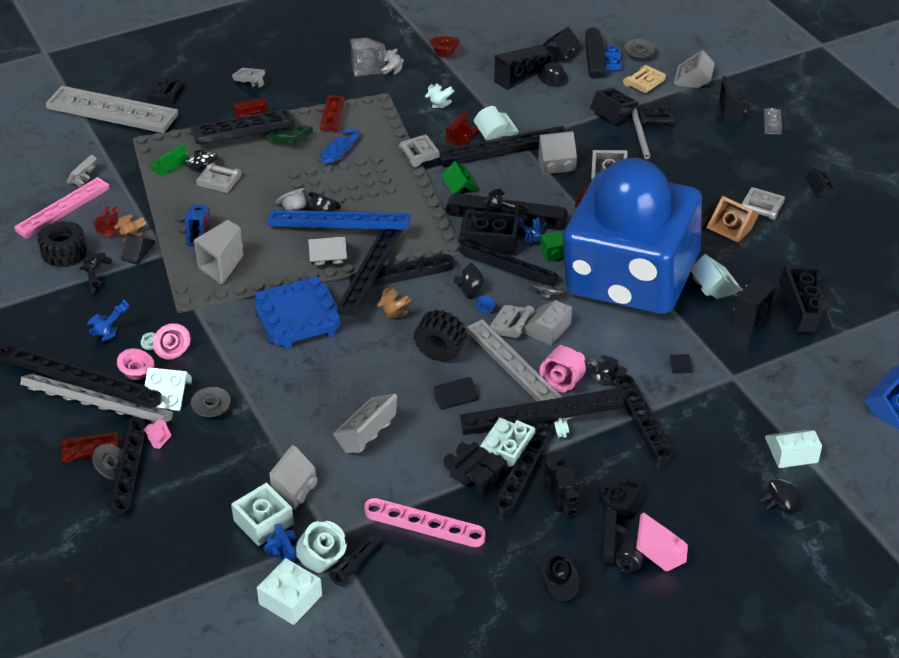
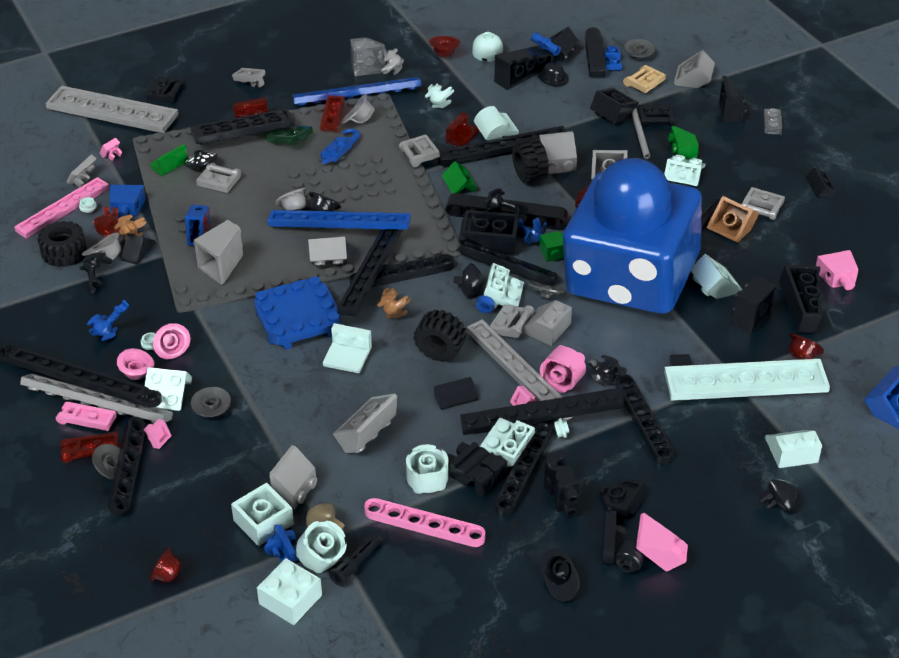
none -> bright pink plate [56,402,117,431]
none -> light aqua plate [79,197,97,213]
none -> light grey piece [82,233,121,260]
none -> bright pink tile [99,138,122,161]
none -> blue torso [110,185,146,219]
none -> clear red hat [149,547,181,583]
none -> blue plate [292,77,421,106]
none -> dark tan piece [306,502,345,529]
none -> light aqua bracket [323,323,372,373]
none -> light grey piece [340,94,374,124]
none -> light aqua brick [406,444,448,494]
none -> light aqua cylinder [473,32,503,62]
none -> light aqua brick [484,263,524,309]
none -> bright pink tile [510,386,537,406]
none -> black tyre [512,137,549,184]
none -> blue pin [531,32,561,56]
none -> light aqua plate [664,359,830,401]
none -> light aqua bracket [665,155,706,186]
none -> green slope [668,126,699,159]
none -> clear red hat [789,333,824,360]
none -> bright pink torso [816,250,858,290]

